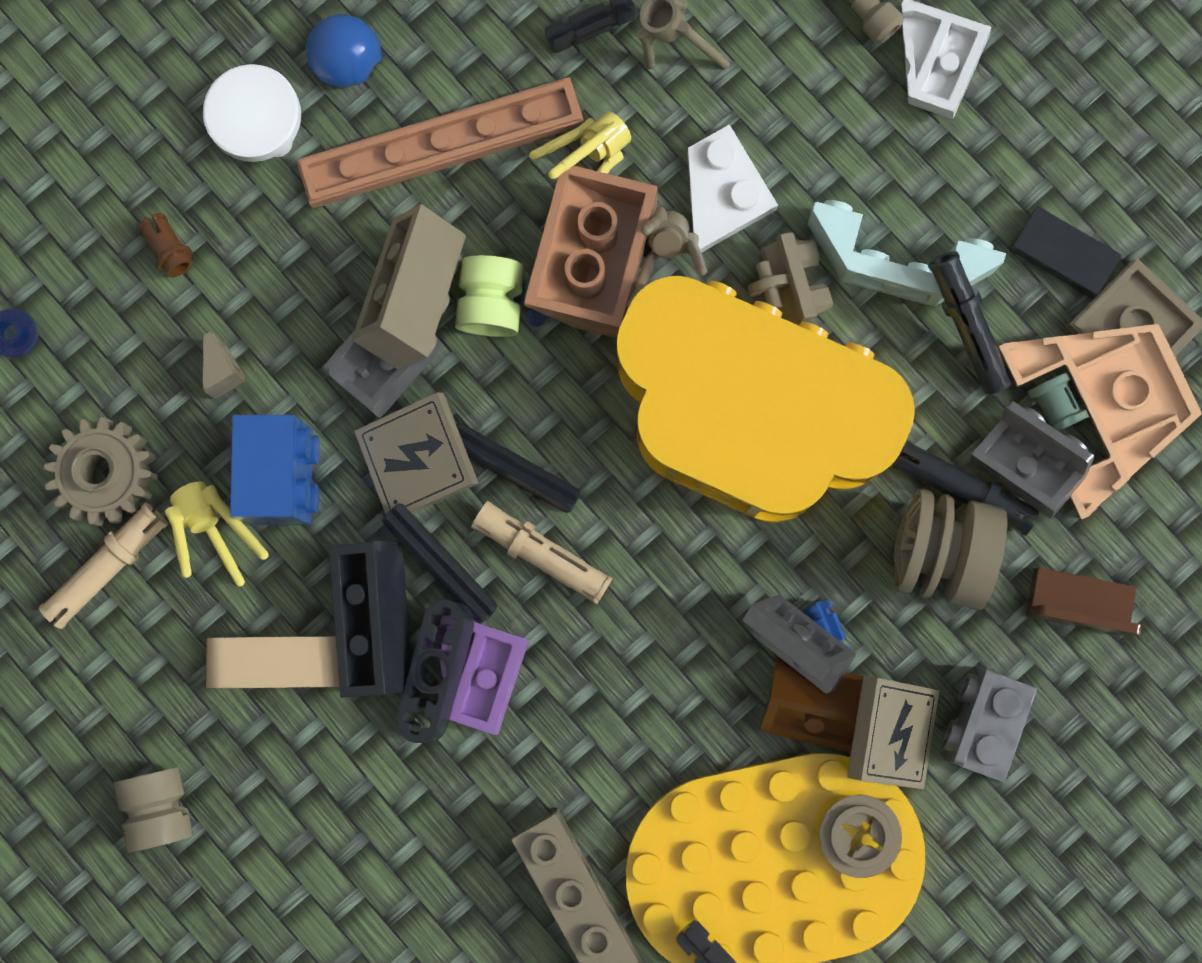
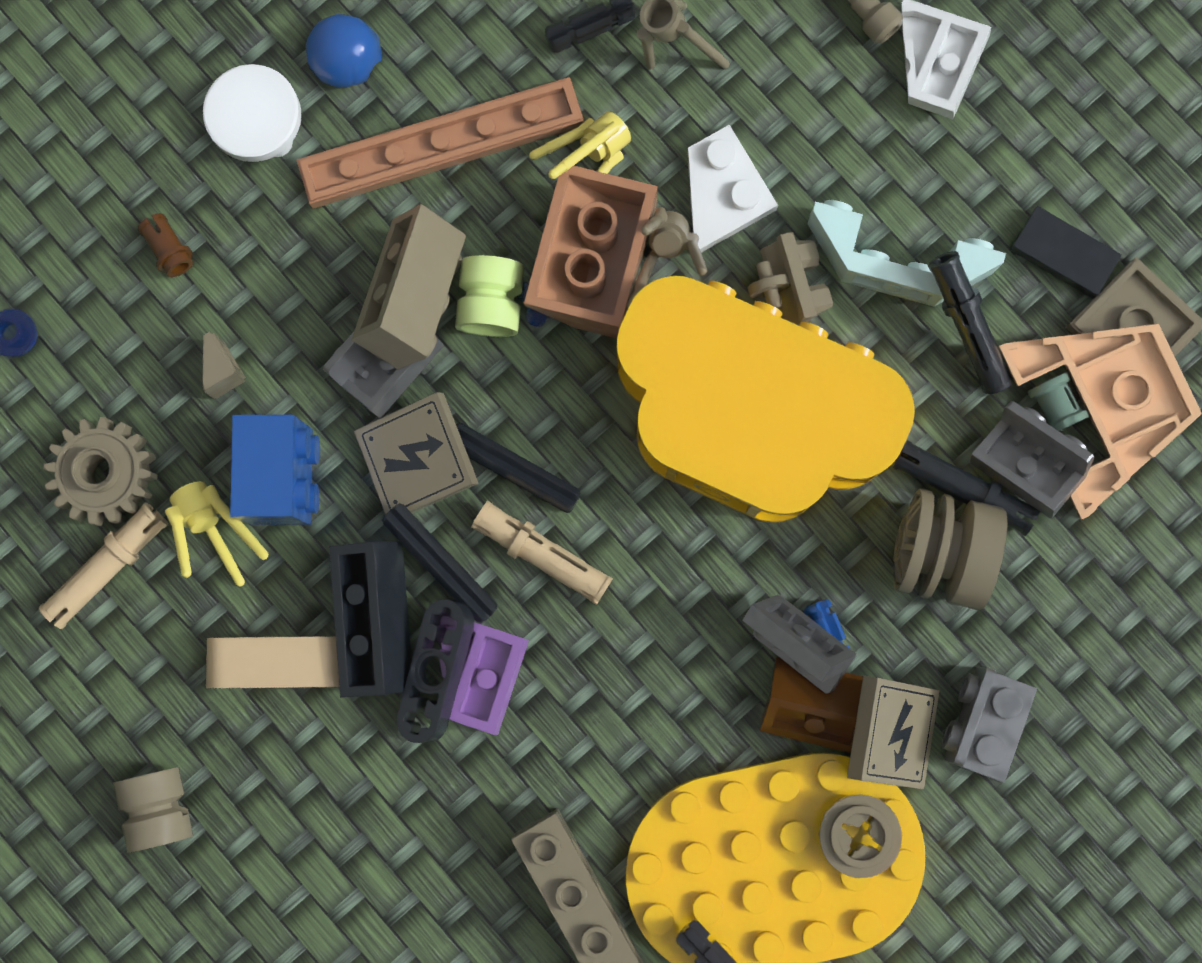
reddish brown panel [1026,568,1142,636] -> none

